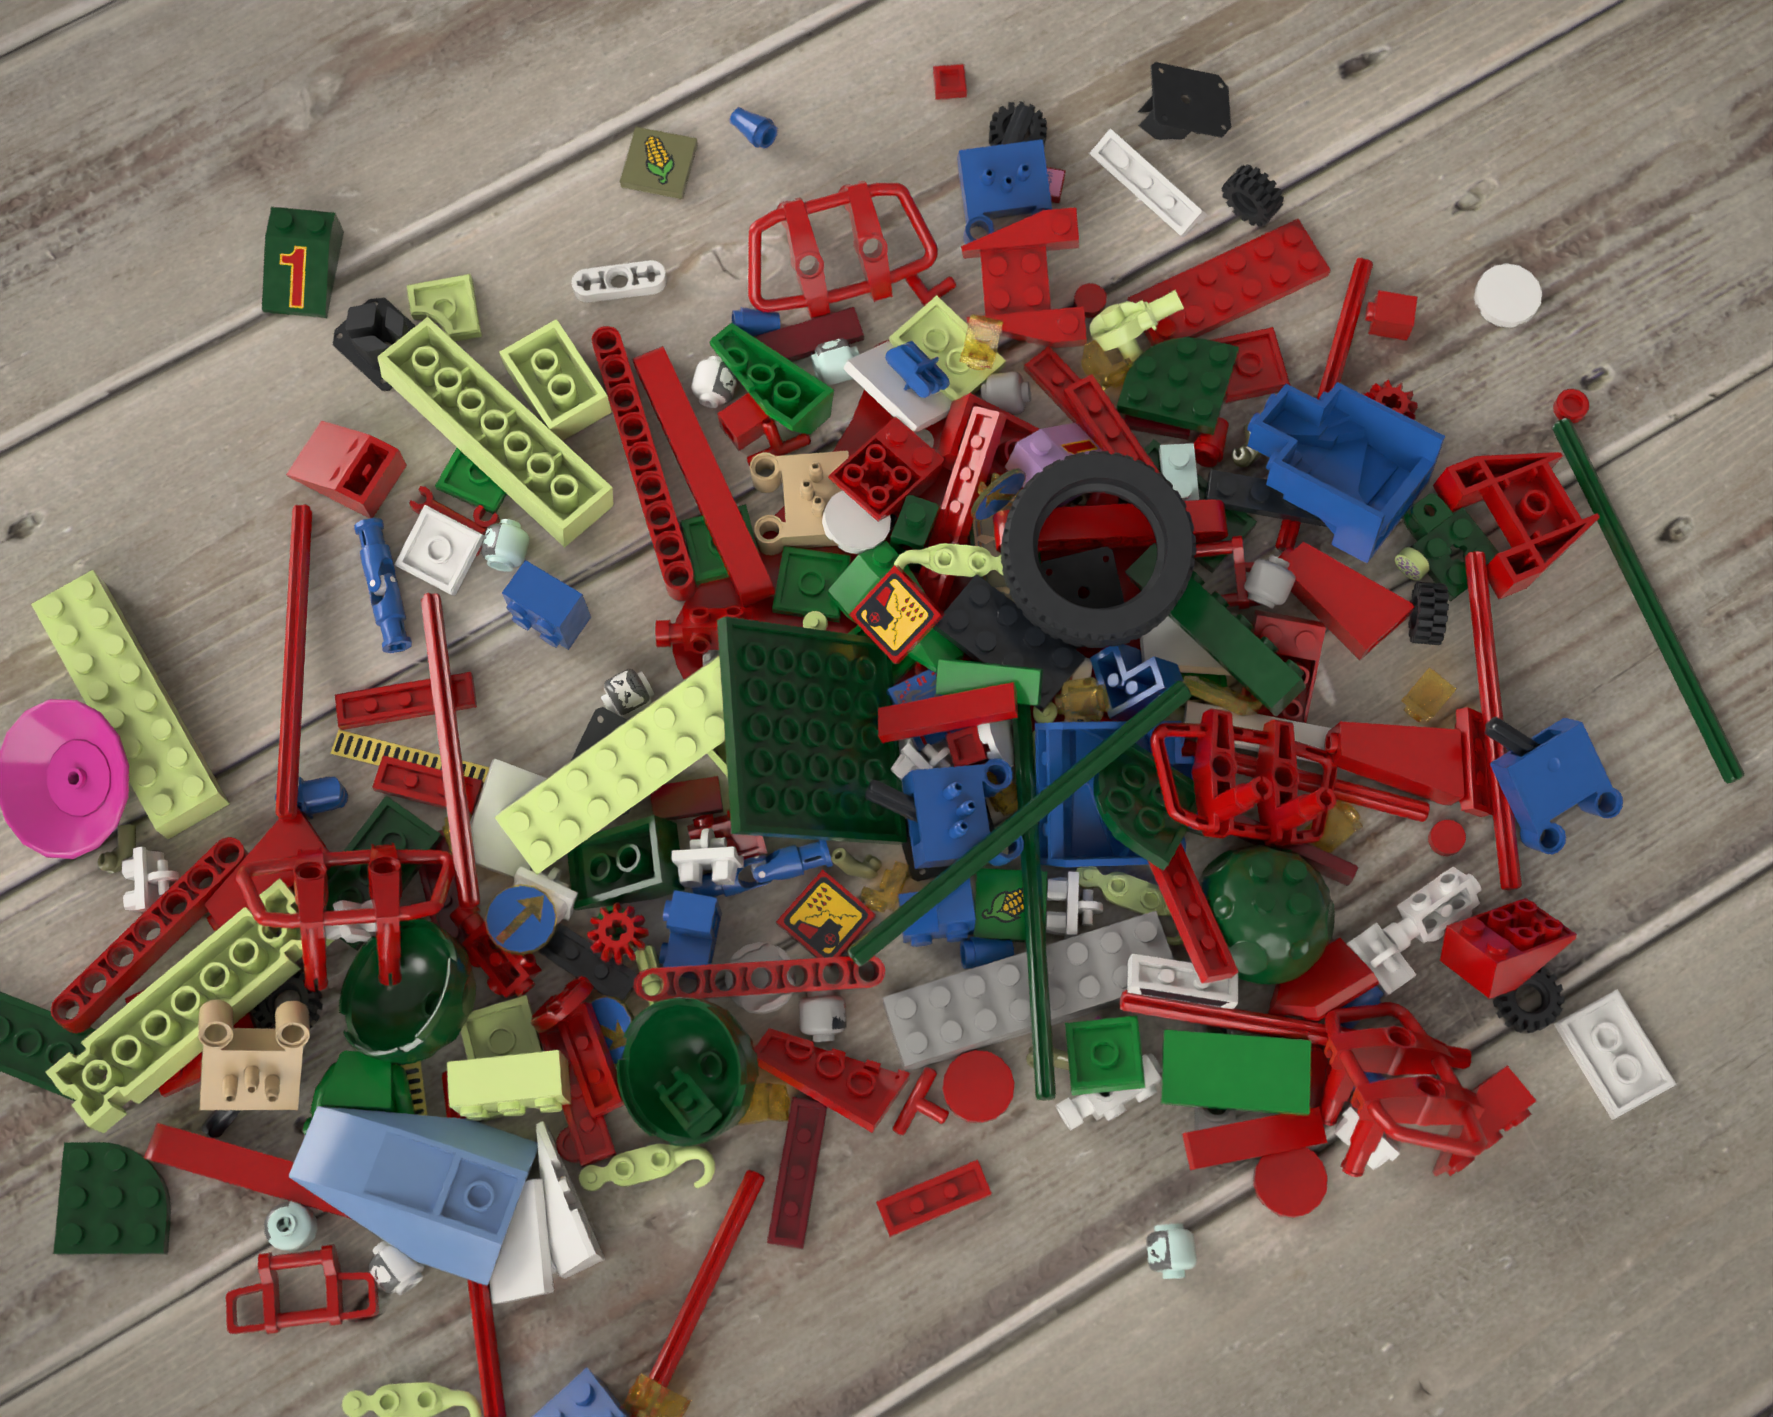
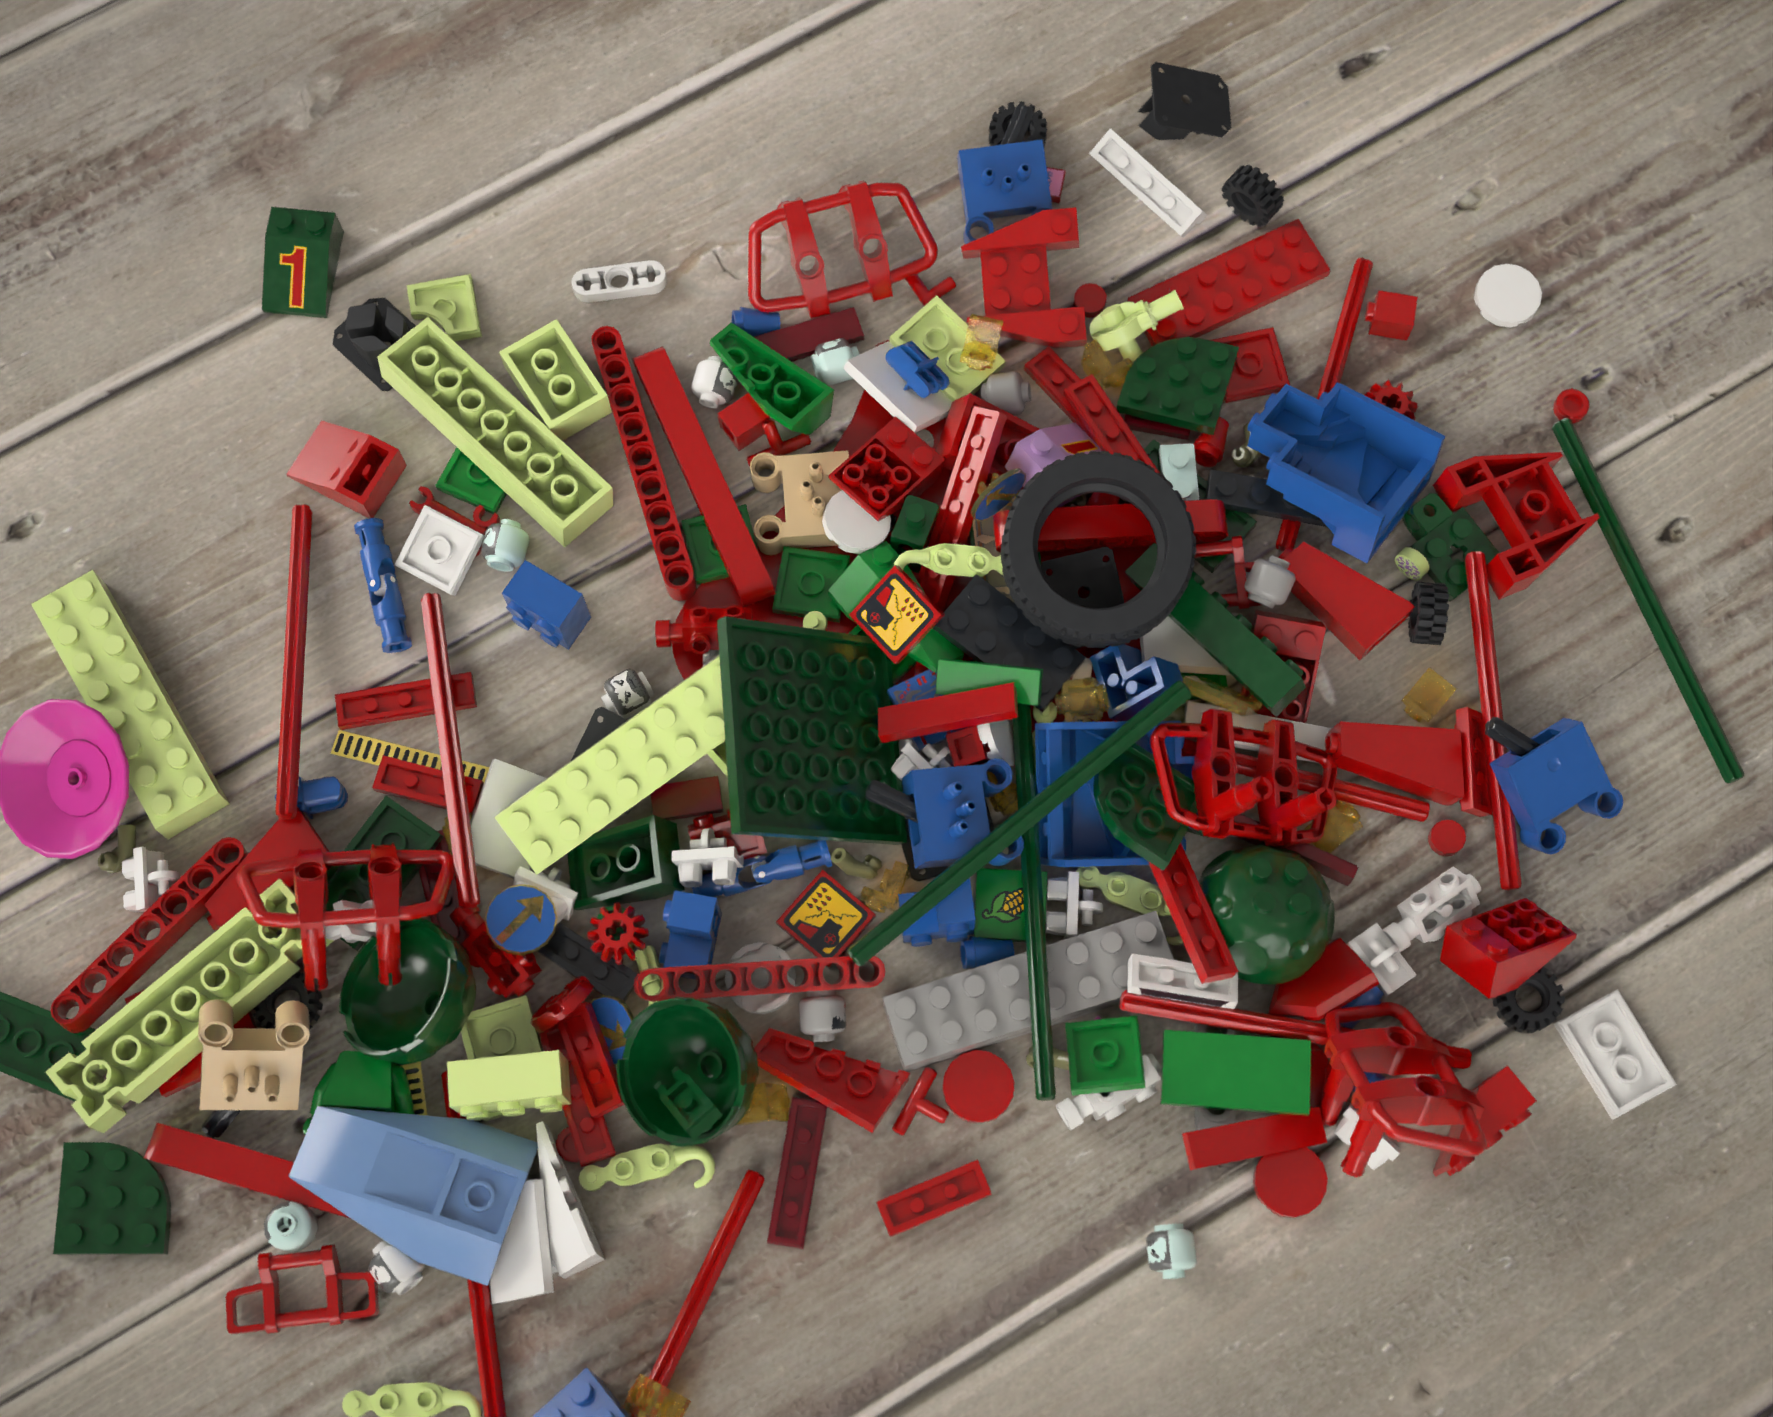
olive tile [620,127,698,199] -> none
blue cone [730,107,778,149] -> none
red tile [933,64,967,100] -> none

